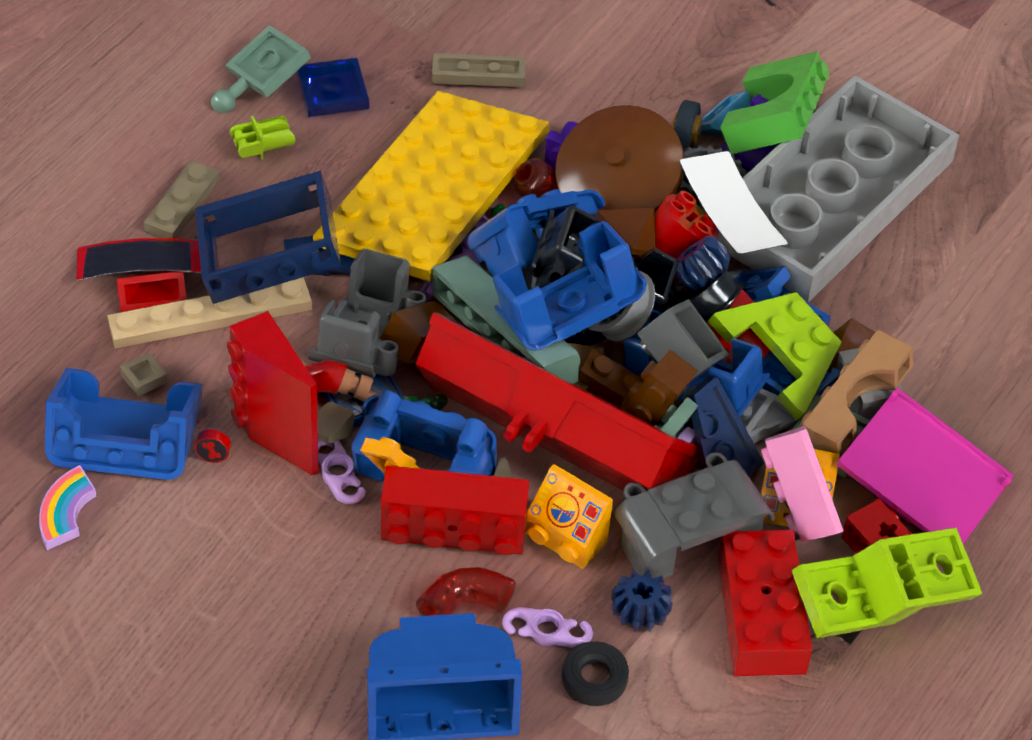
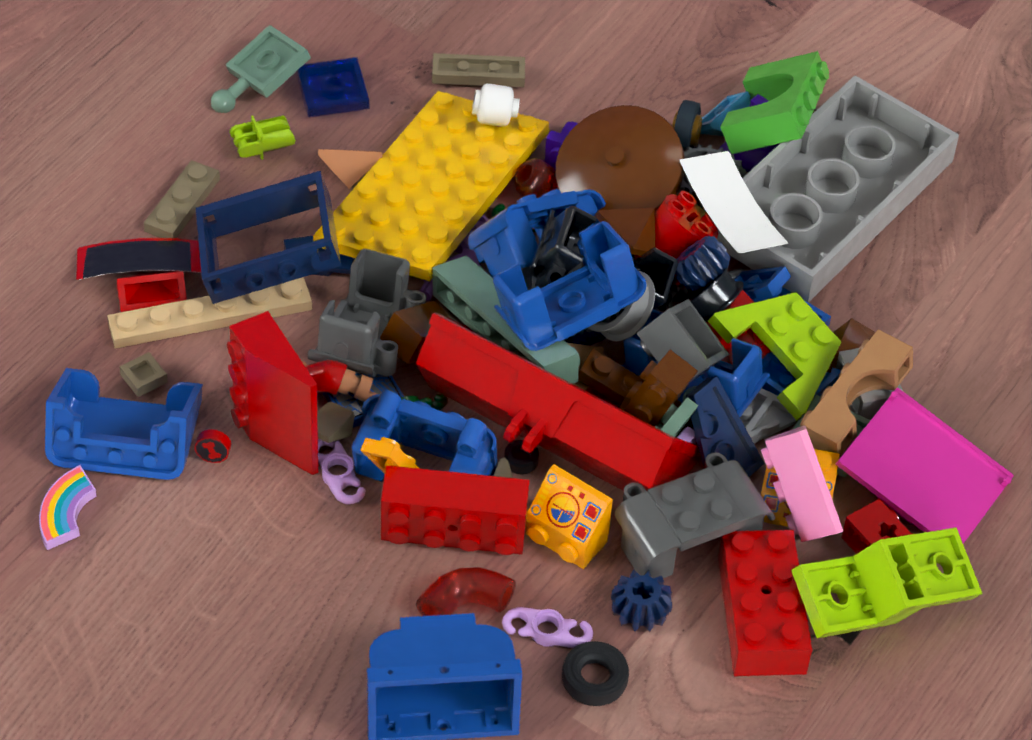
none -> nougat slope [318,149,383,188]
none -> white head [472,83,520,127]
none -> black tile [504,440,539,475]

